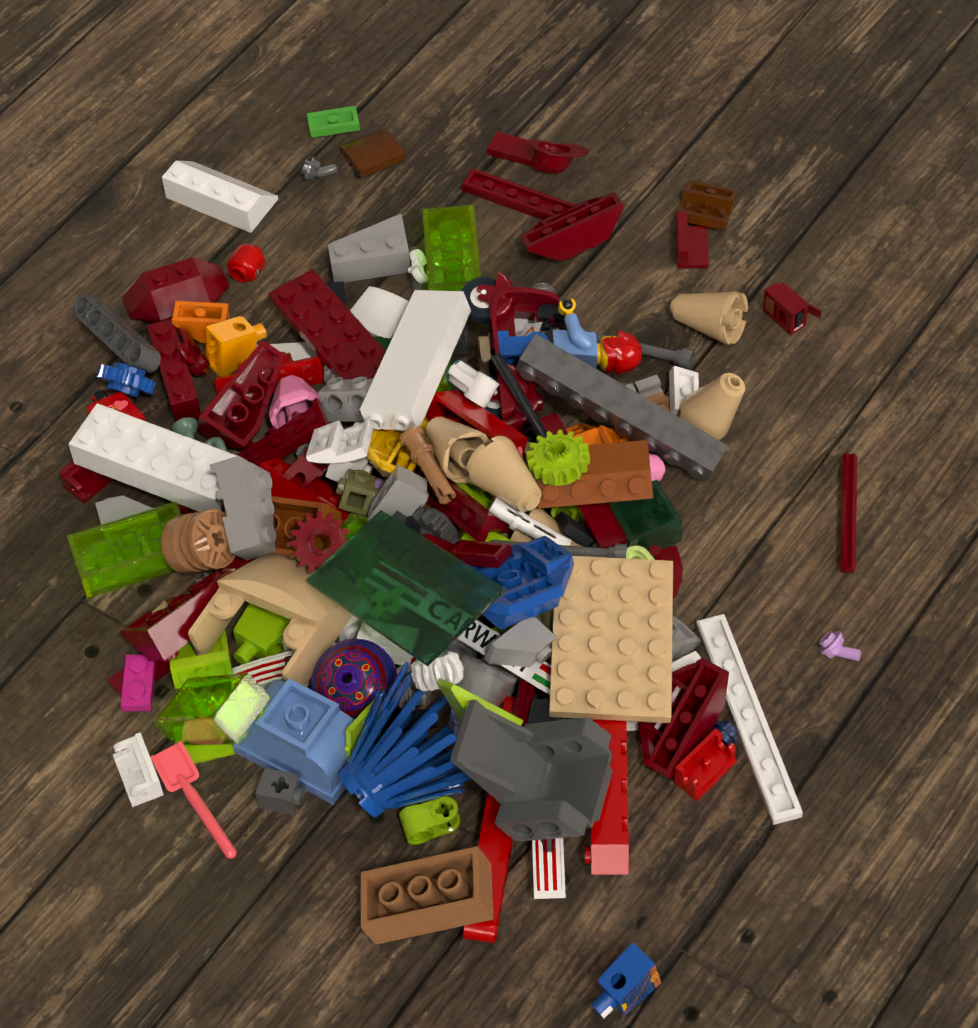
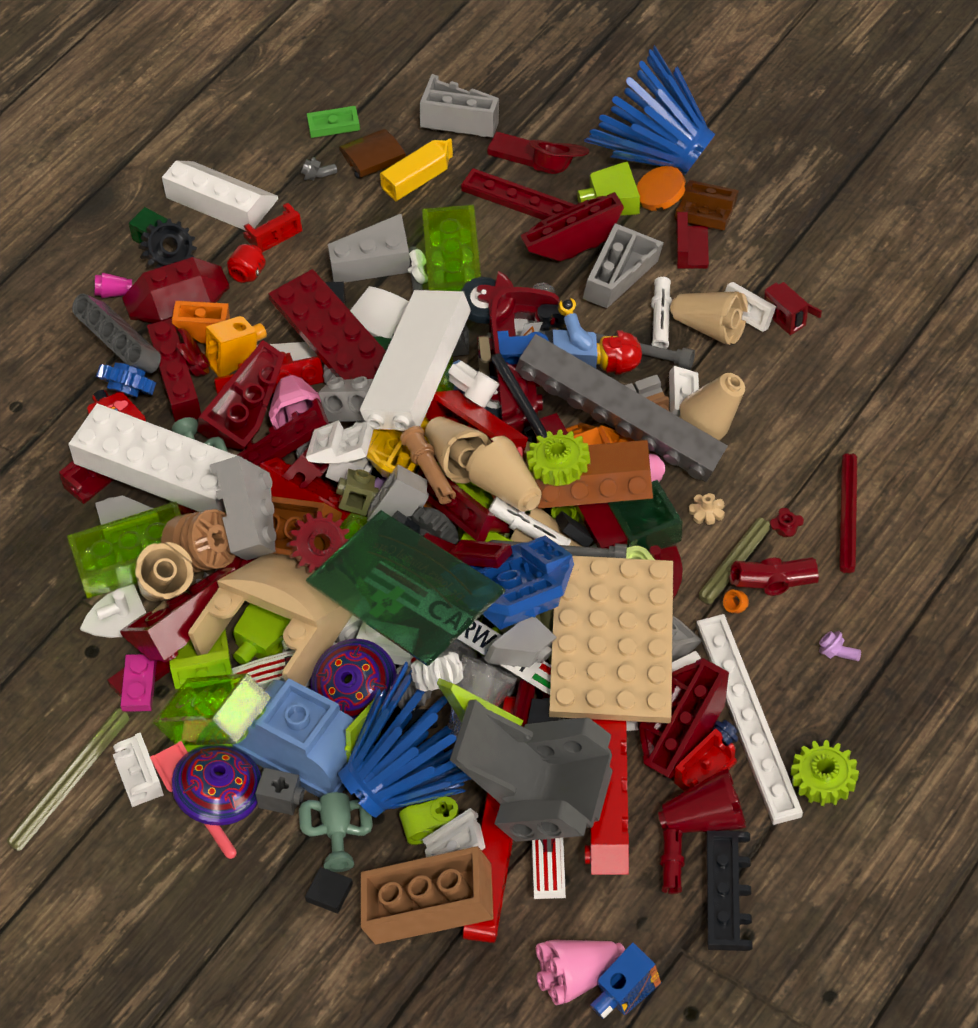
none -> olive axle [7,708,129,851]
none -> white shield [80,583,146,638]
none -> dark pink cone [95,273,132,299]
none -> dark green panel [129,207,167,244]
none -> tan cone [135,542,194,602]
none -> black gear [138,218,197,269]
none -> dish [172,744,261,826]
none -> red hinge [243,203,302,253]
none -> sand green piece [299,792,373,872]
none -> black piece [305,867,353,914]
none -> yellow piece [380,138,453,201]
none -> light grey wedge [420,74,499,137]
none -> white plate [423,808,486,857]
none -> bright pink cone [536,940,625,1005]
none -> lime torso [577,162,640,216]
none -> light grey wedge [583,223,664,308]
none -> blue plant [584,45,715,175]
none -> orange tile [637,166,686,211]
none -> white pin [651,277,672,349]
none -> dark red cone [658,768,746,834]
none -> dark red pin [660,829,685,894]
none -> tan plant [689,493,725,525]
none -> olive axle [699,517,770,605]
none -> black hinge [707,831,753,951]
none -> orange hinge [723,590,749,613]
none -> white plate [725,282,776,332]
none -> dark red piece [729,557,819,596]
none -> dark red plate [770,508,804,537]
none -> lime gear [791,740,859,806]

